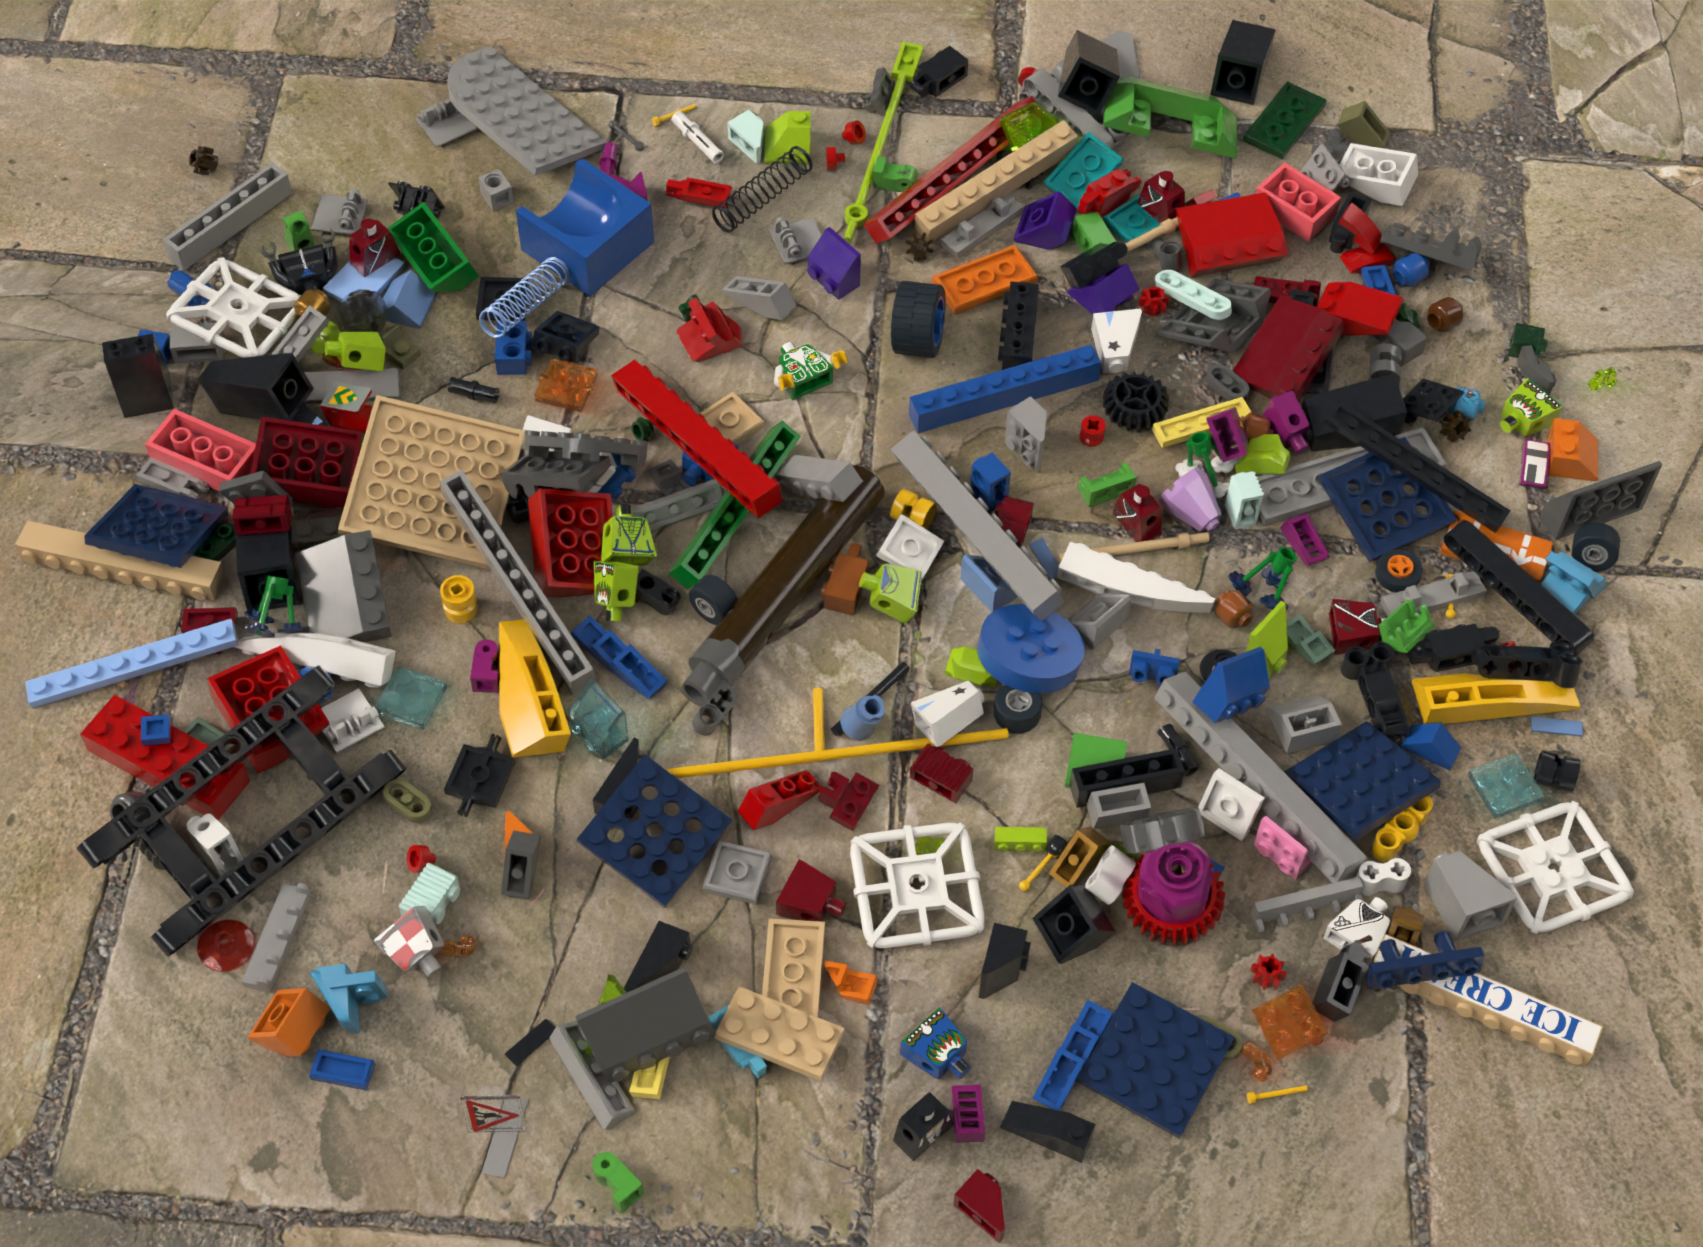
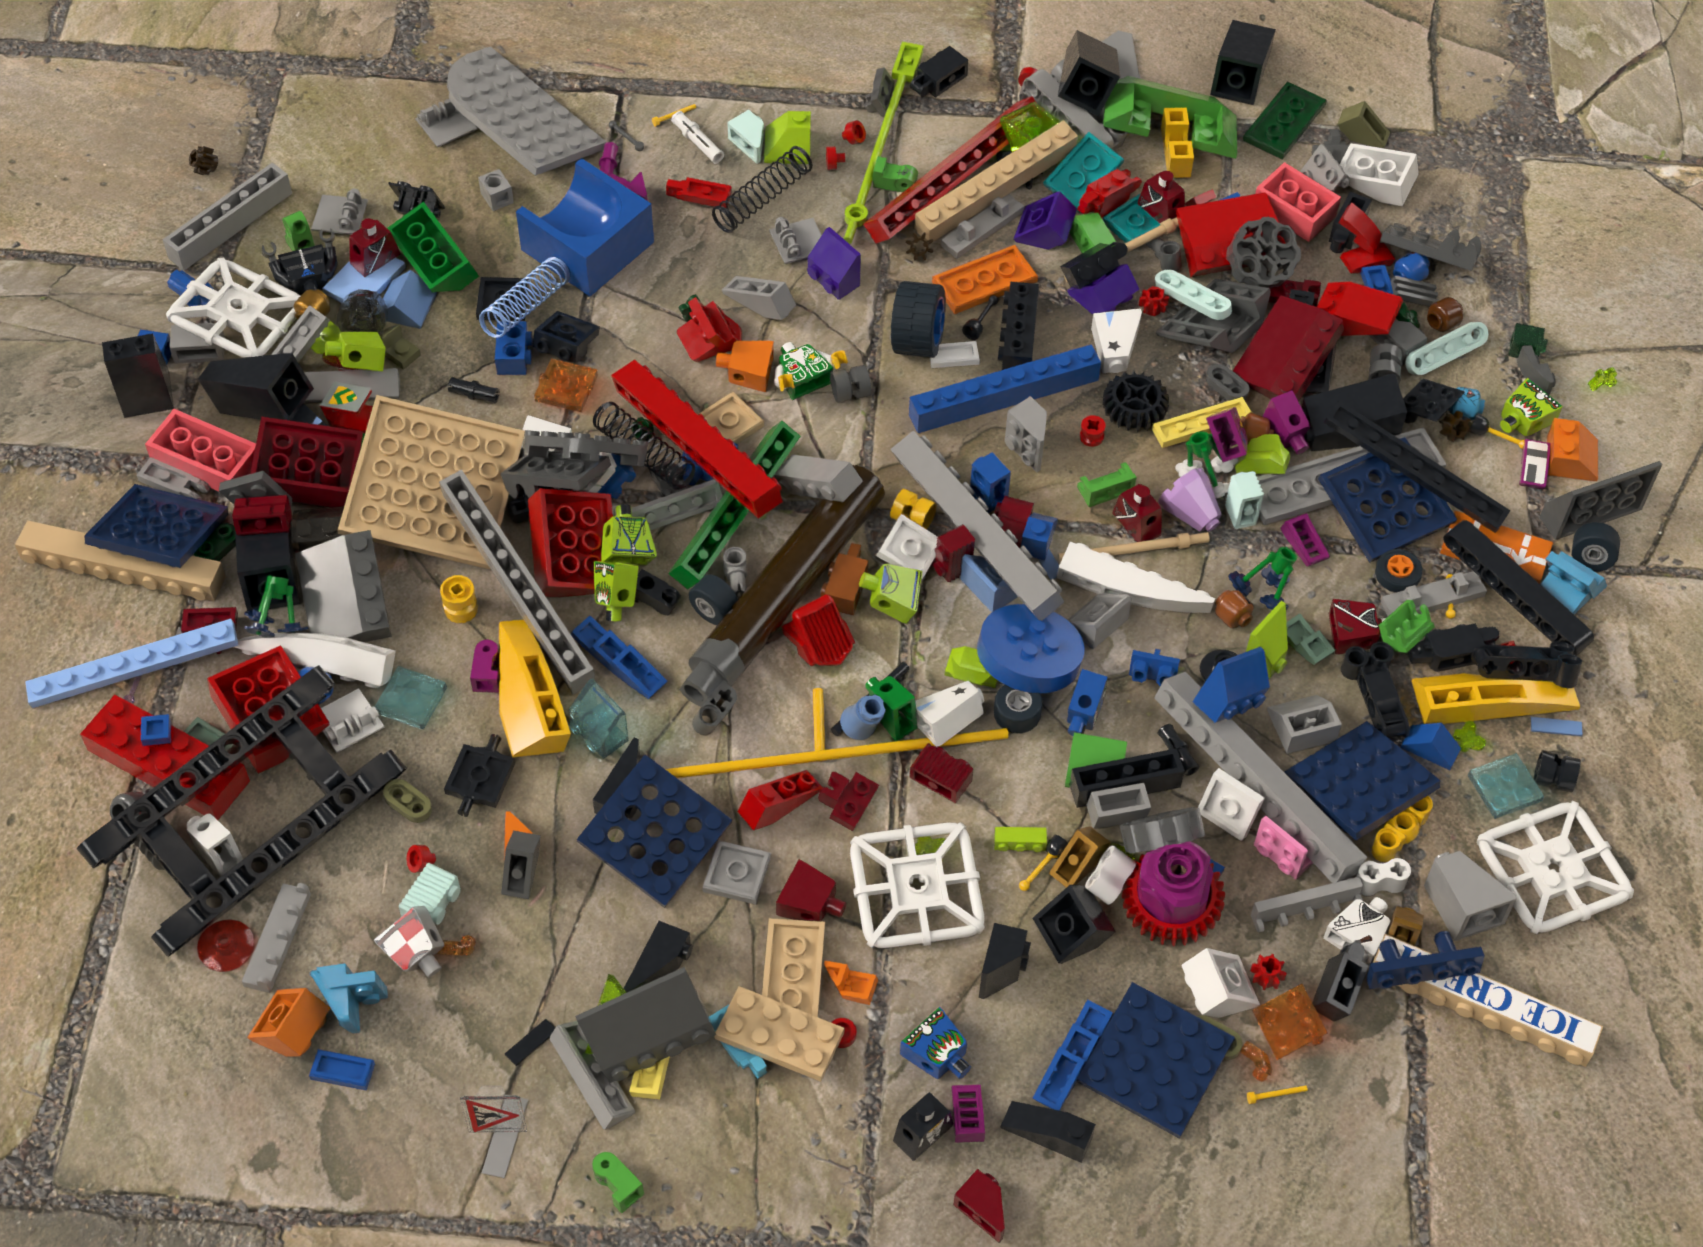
none -> black piece [593,401,696,490]
none -> orange torso [716,341,774,392]
none -> light grey pin [723,547,747,599]
none -> red piece [781,594,855,666]
none -> dark grey wheel [830,365,872,403]
none -> red tile [831,1018,857,1048]
none -> green torso [865,676,918,741]
none -> white tile [930,341,980,368]
none -> dark red brick [934,524,975,583]
none -> black hinge [962,295,998,340]
none -> blue slope [1021,512,1058,560]
none -> blue torso [1067,669,1108,736]
none -> yellow arch [1161,108,1194,178]
none -> white slope [1181,948,1260,1018]
none -> dark grey connector [1226,217,1301,288]
none -> dark grey tile [1391,276,1439,307]
none -> light aqua plate [1405,322,1488,375]
none -> clear neon green piece [1452,721,1486,752]
none -> hinge [1470,414,1524,449]

